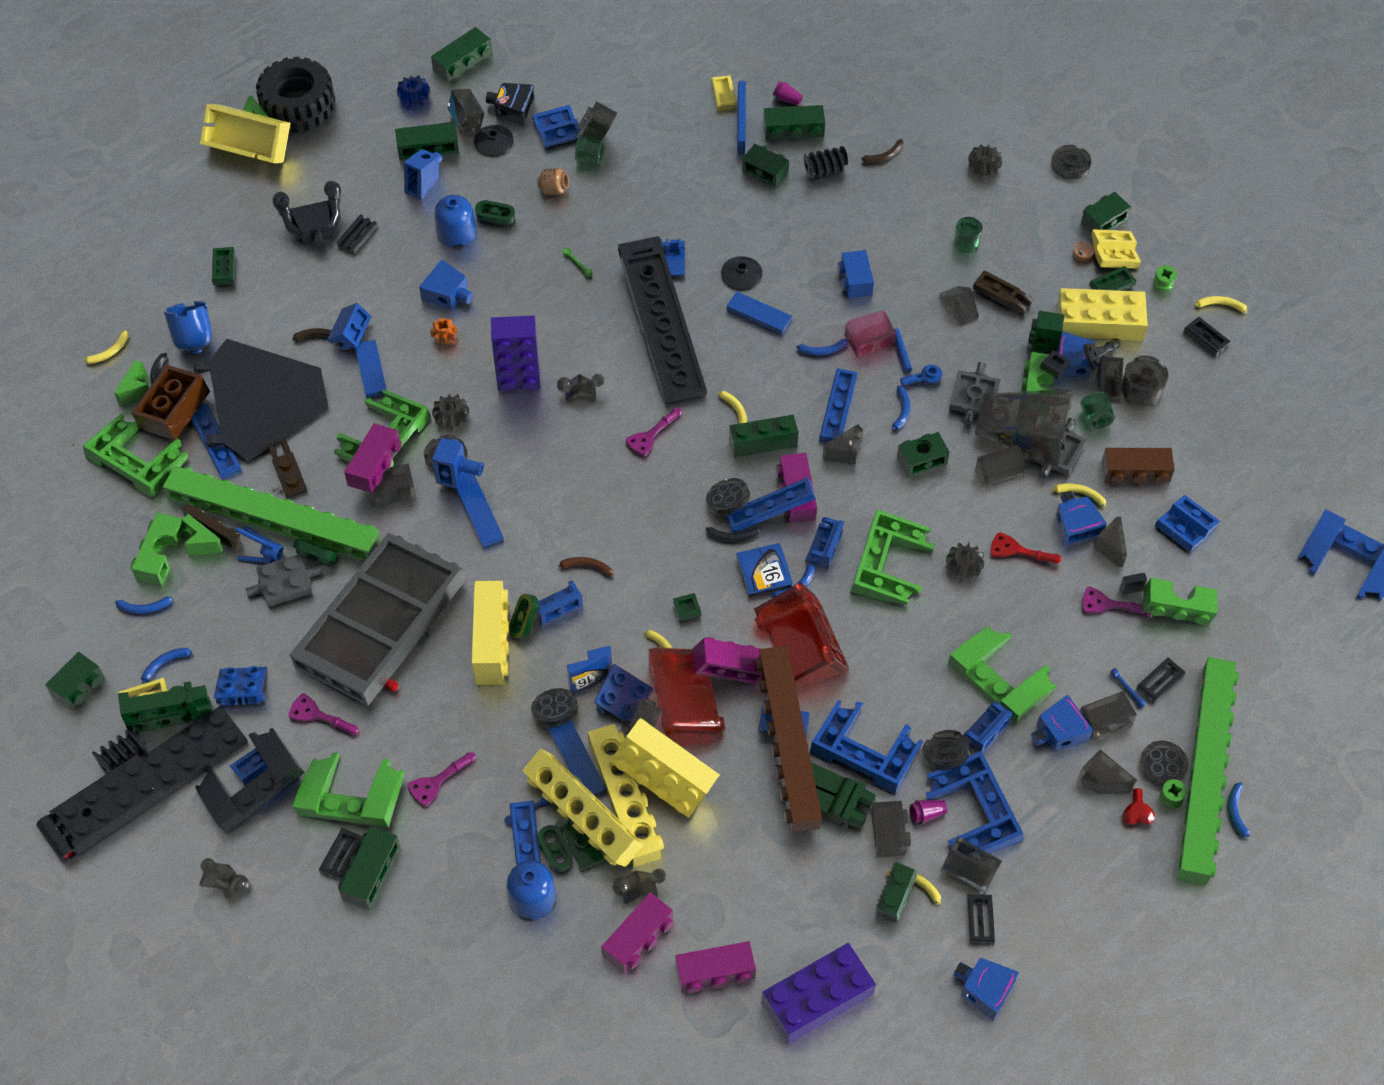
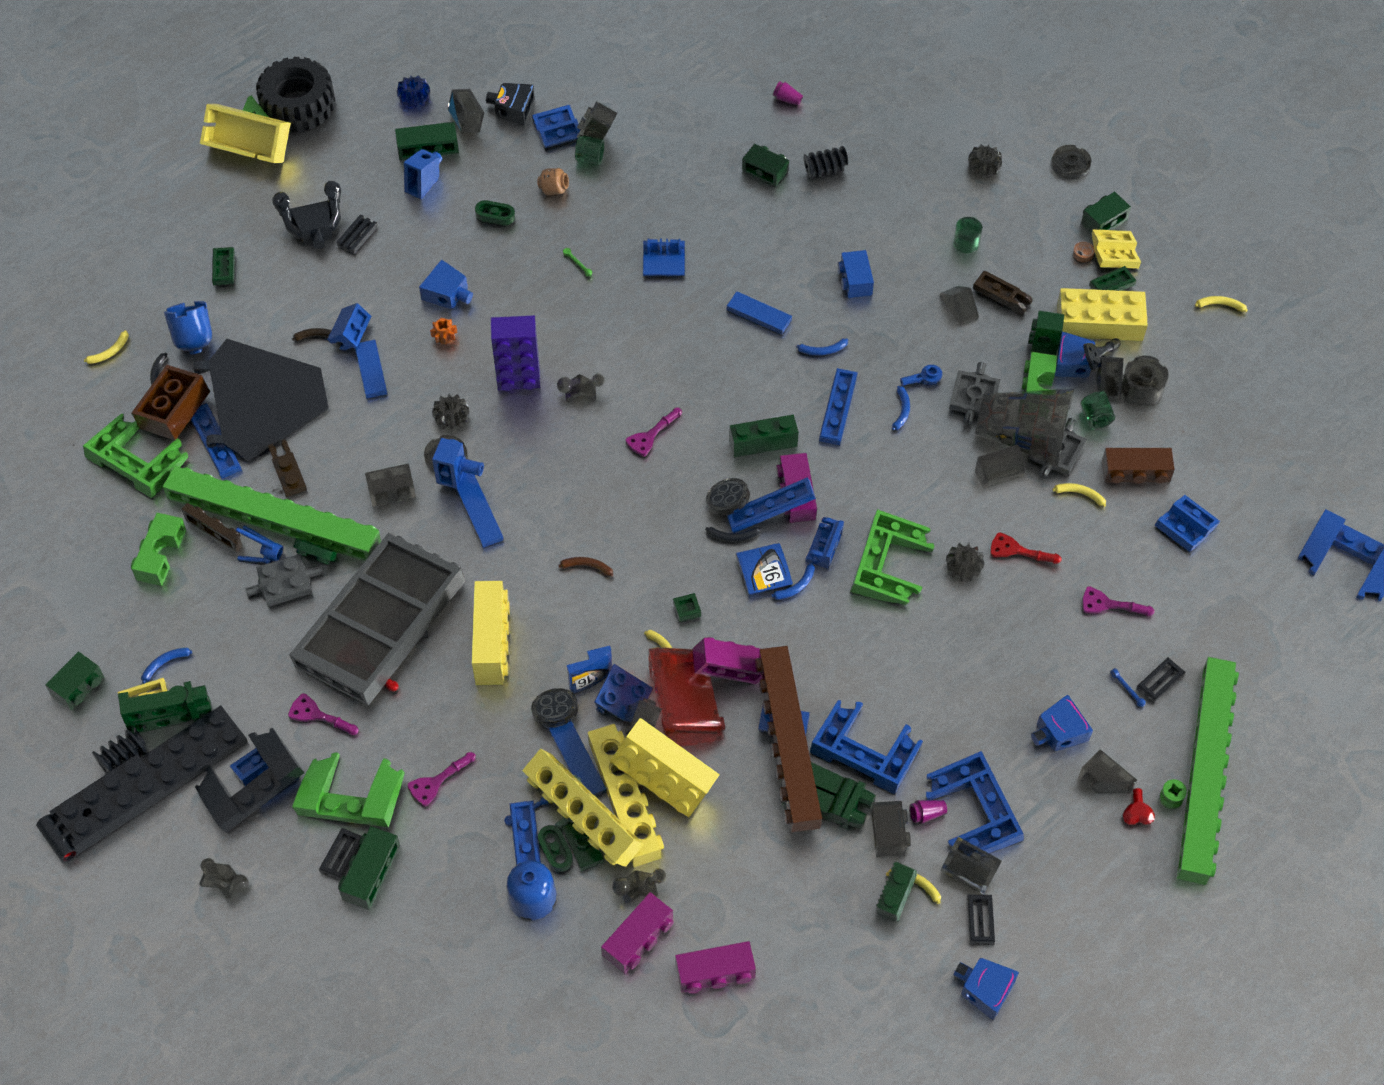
bright green slope [114,360,149,406] -> none
blue piece [115,596,173,614] -> none
bright green slope [182,514,223,556] -> none
blue hinge [214,666,267,706] -> none
bright green wedge [334,389,431,479] -> none
magenta brick [344,423,401,493] -> none
dark green brick [431,27,492,82] -> none
blue cylinder [434,195,477,247] -> none
black dish [474,125,514,157] -> none
dark green plate [509,594,539,639] -> none
blue hinge [536,580,583,625] -> none
black hinge [618,236,707,404] -> none
light yellow tile [711,75,737,111] -> none
light yellow piece [718,391,747,424] -> none
black dish [721,256,762,290] -> none
blue tile [737,81,746,155] -> none
clear red windscreen [754,582,849,689] -> none
dark purple brick [761,942,876,1044] -> none
dark green brick [763,105,825,140] -> none
clear smoke slope [822,424,863,464] -> none
clear pink piece [844,310,896,357] -> none
dark brown piece [861,139,904,163] -> none
blue piece [891,328,912,373] -> none
dark green brick [897,432,950,478] -> none
clear smoke tile [922,730,971,770] -> none
bright green wedge [948,626,1057,724] -> none
blue hinge [960,701,1013,753] -> none
black tile [1040,350,1071,379] -> none
blue torso [1056,491,1107,546] -> none
clear smoke brick [1080,691,1137,741] -> none
clear smoke slope [1094,517,1127,567] -> none
black tile [1119,573,1147,595] -> none
tile [1139,740,1188,787] -> none
bright green arch [1143,578,1218,624] -> none
bright green wheel [1153,265,1177,291] -> none
black tile [1184,316,1231,357] -> none
blue piece [1228,782,1250,838] -> none

